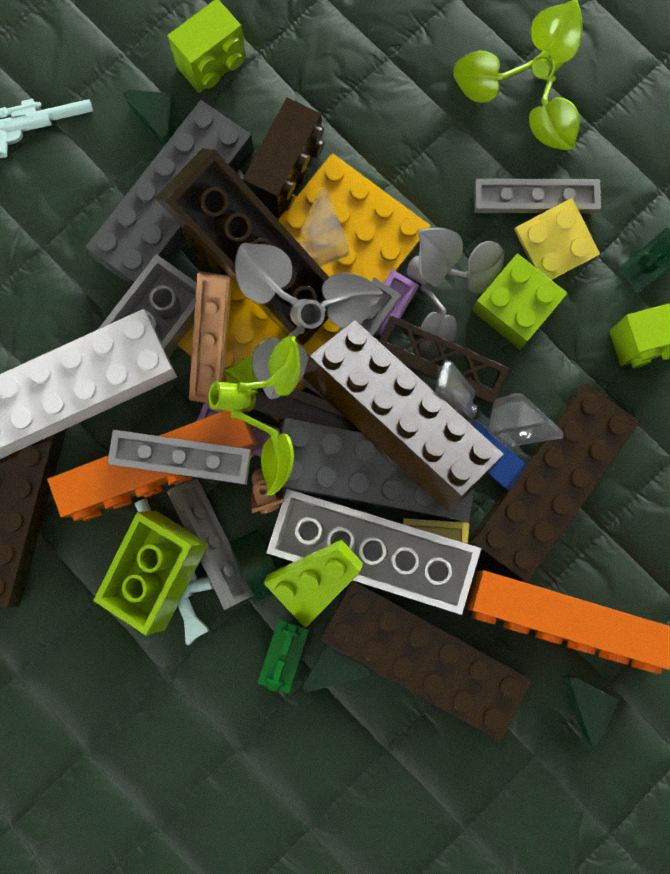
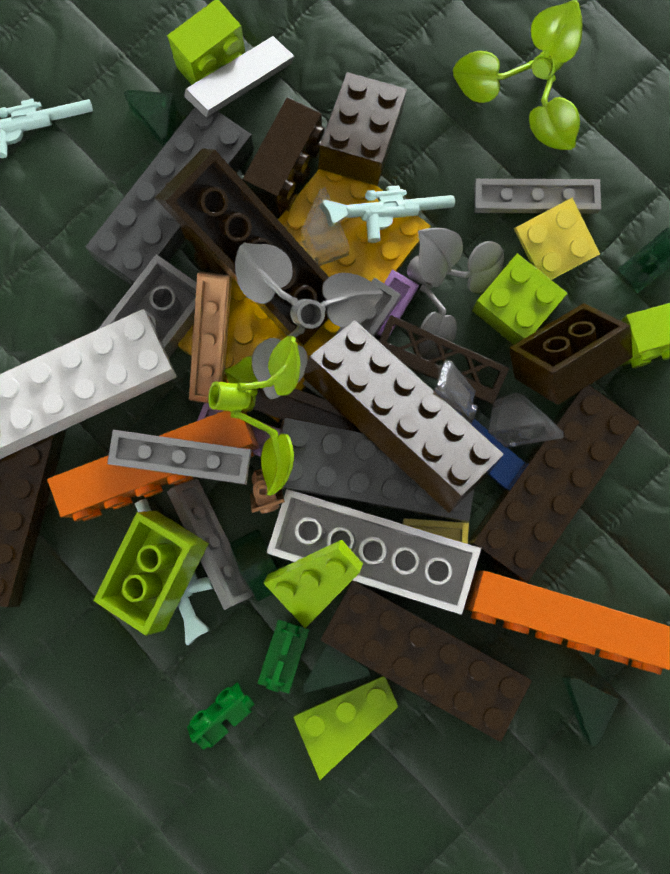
none -> tile [184,36,294,118]
none -> green hinge [187,682,255,750]
none -> lime wing [293,676,398,780]
none -> brick [318,72,407,186]
none -> light aqua piece [319,185,455,243]
none -> dark brown brick [509,303,633,405]

